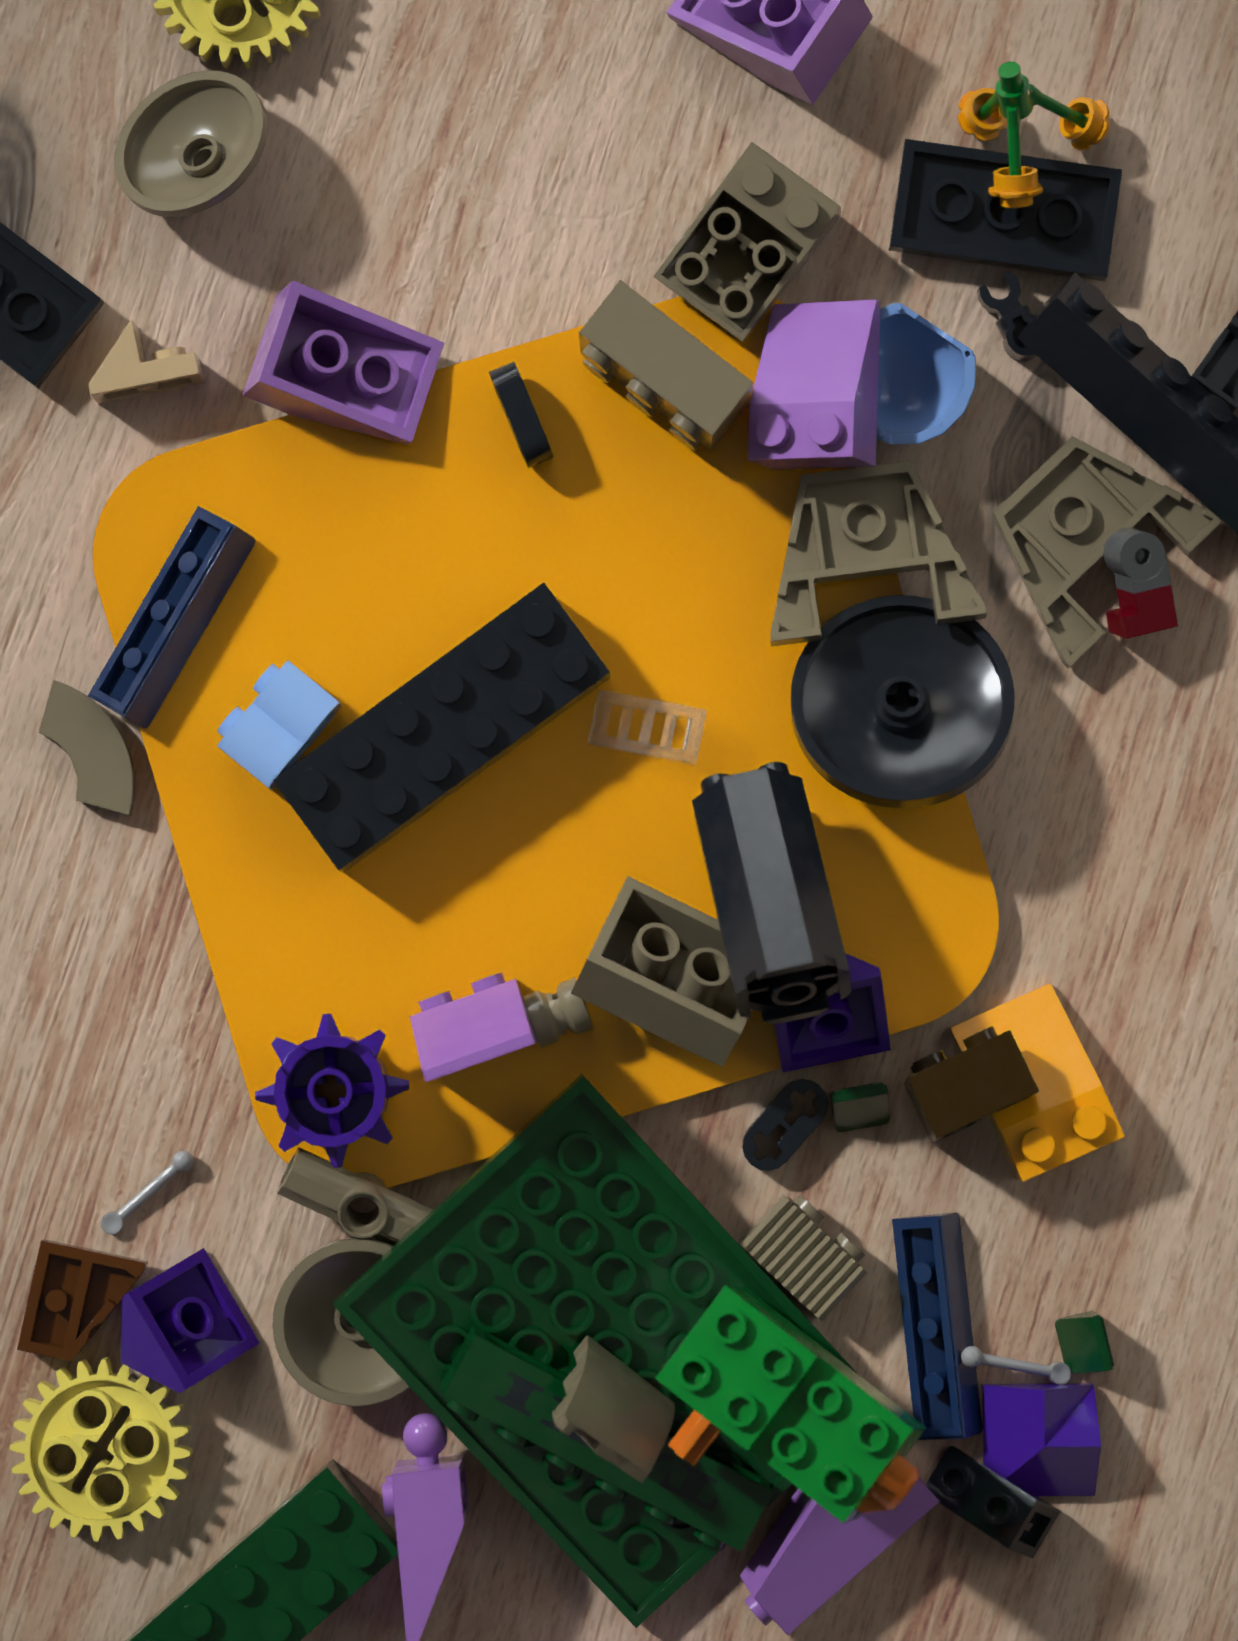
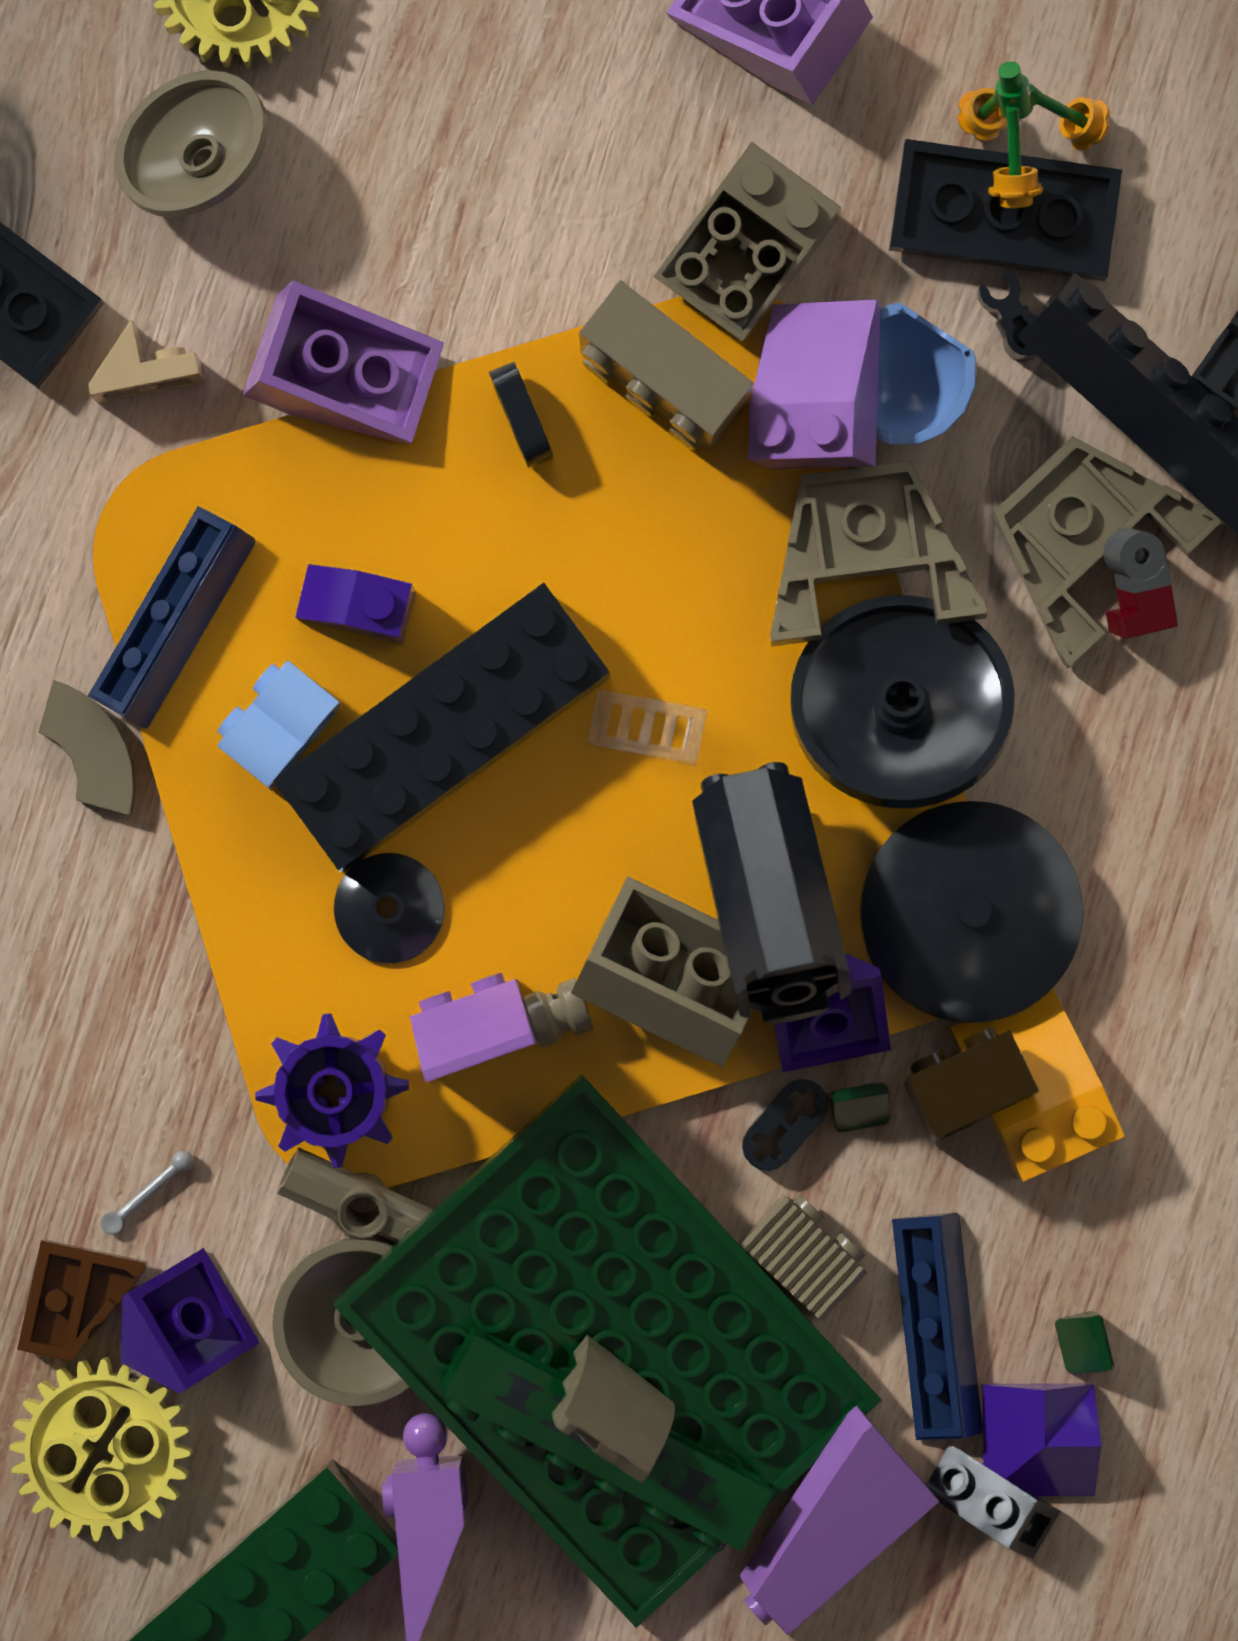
green piece [655,1285,927,1523] -> none
light grey hinge [961,1346,1071,1385] -> none
none -> dark purple slope [295,564,416,644]
none -> black dish [334,853,445,963]
none -> black dish [860,801,1083,1023]

